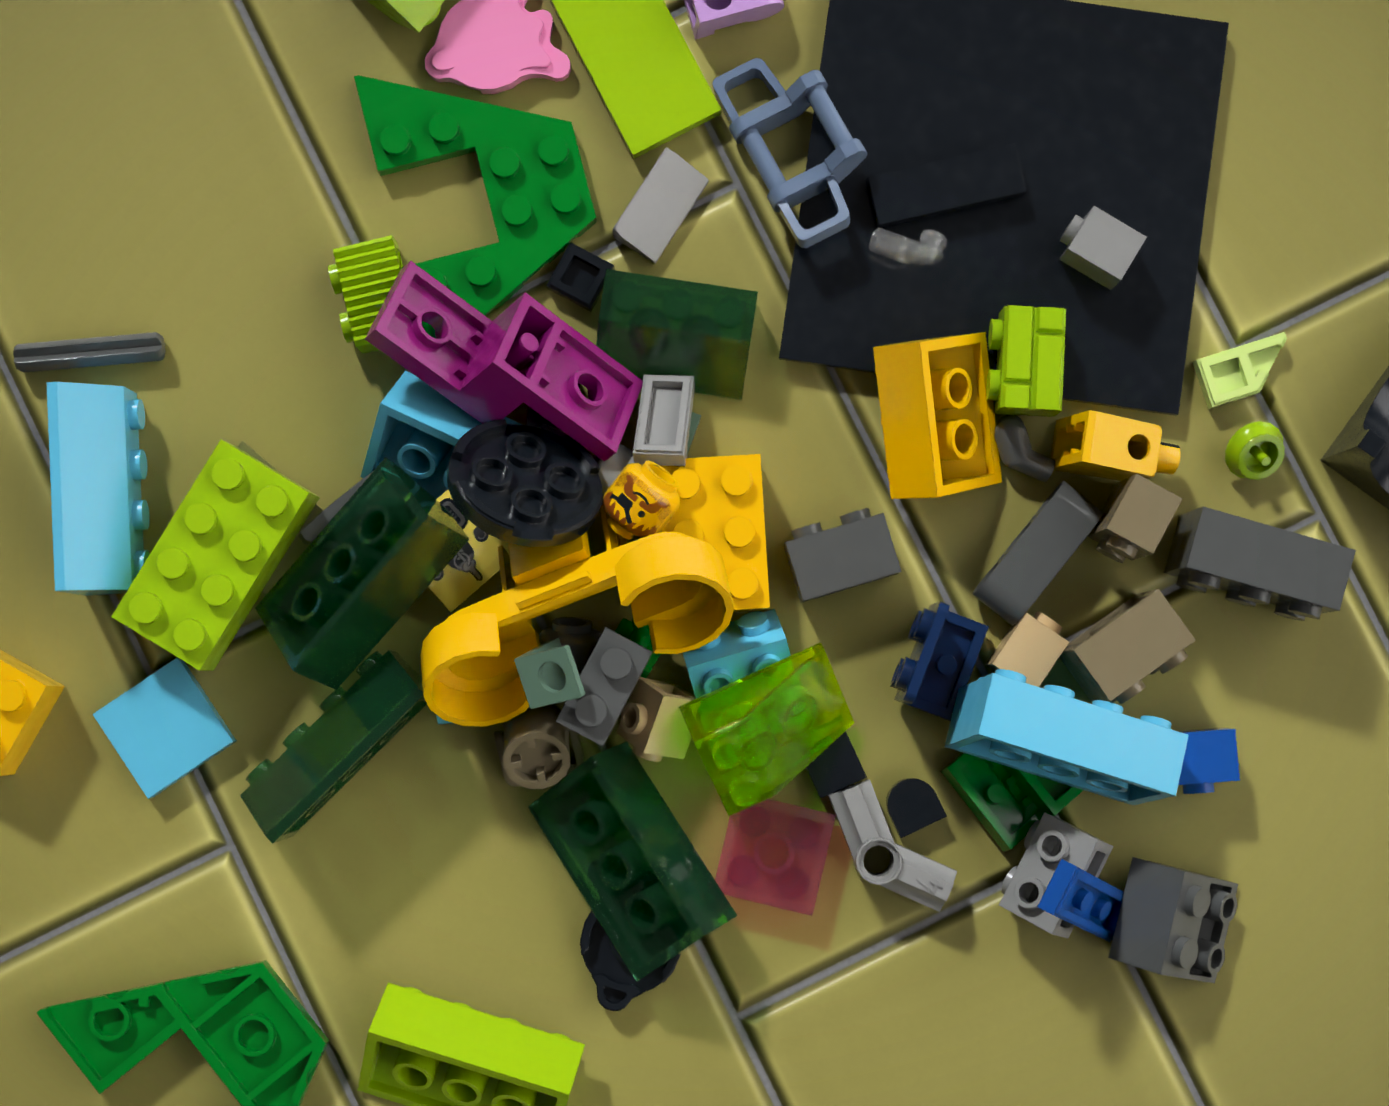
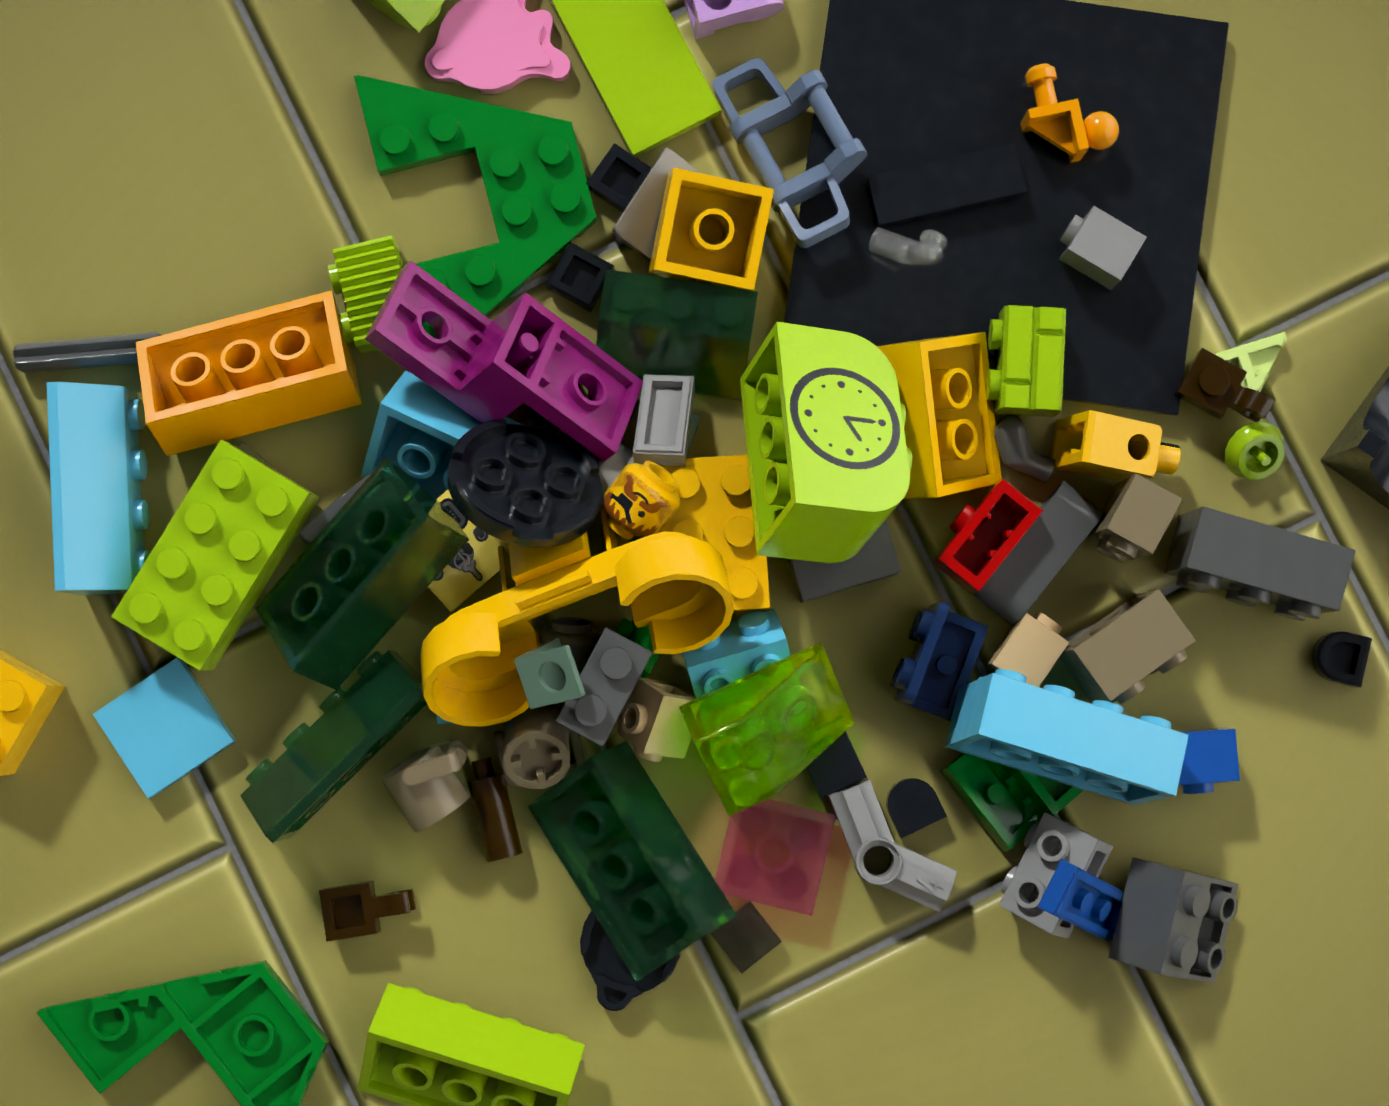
none -> light orange slope [135,290,362,456]
none -> dark brown plate [319,881,416,942]
none -> dark tan piece [381,739,470,832]
none -> dark brown cylinder [468,757,523,862]
none -> black tile [586,143,652,212]
none -> yellow brick [648,168,774,294]
none -> clear smoke tile [710,900,782,974]
none -> lime brick [740,321,912,563]
none -> red brick [932,479,1043,594]
none -> light orange piece [1020,63,1119,163]
none -> dark brown plate [1174,348,1275,422]
none -> black tile [1311,631,1372,688]

